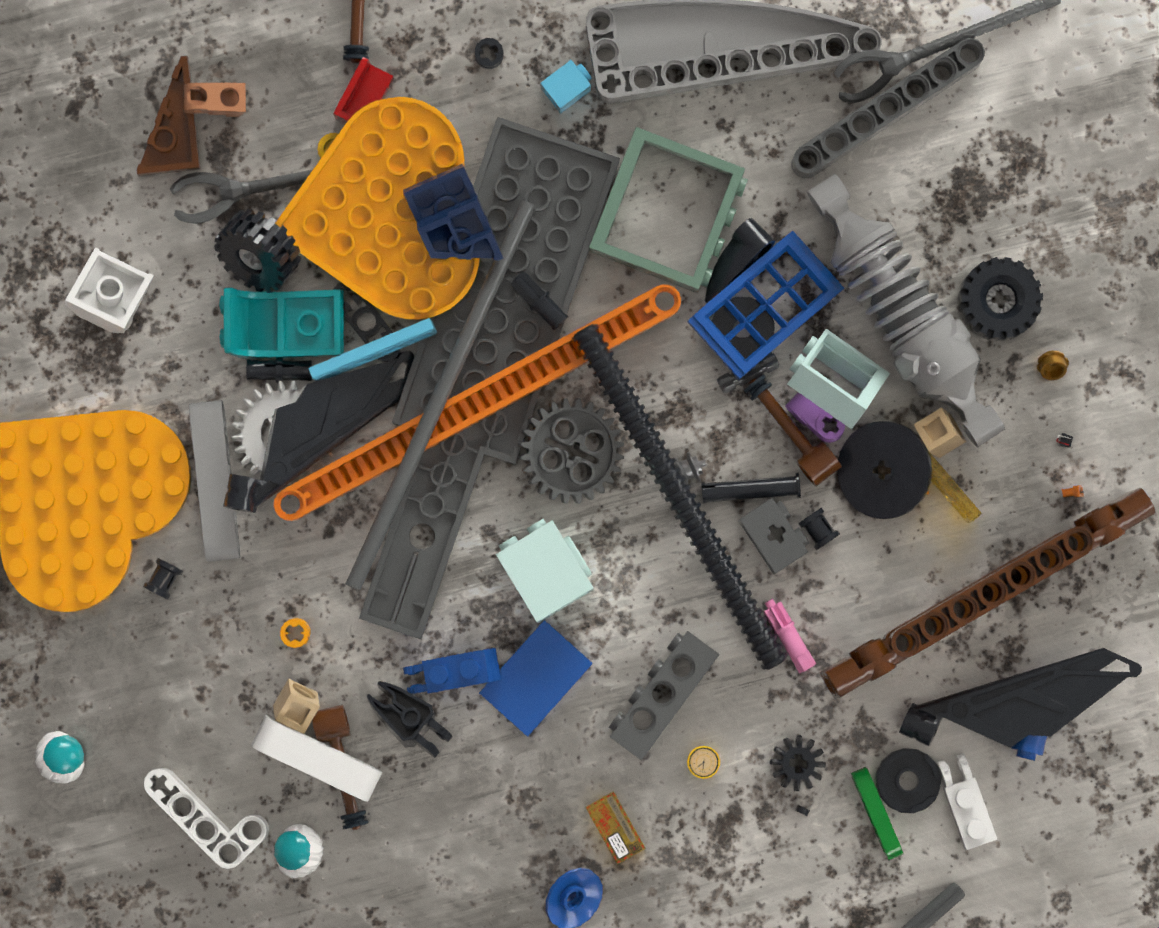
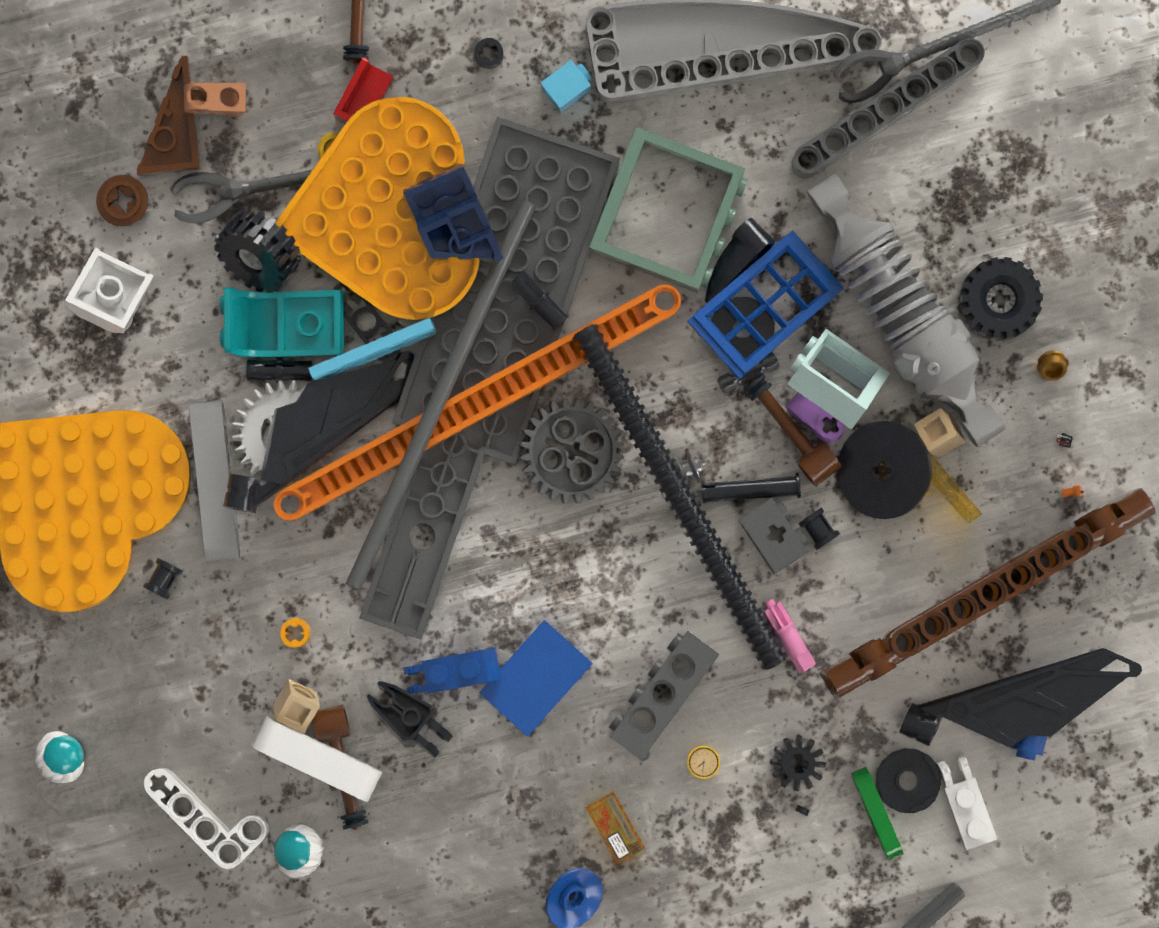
light aqua brick [496,519,594,623] -> none
none -> reddish brown gear [96,175,148,226]

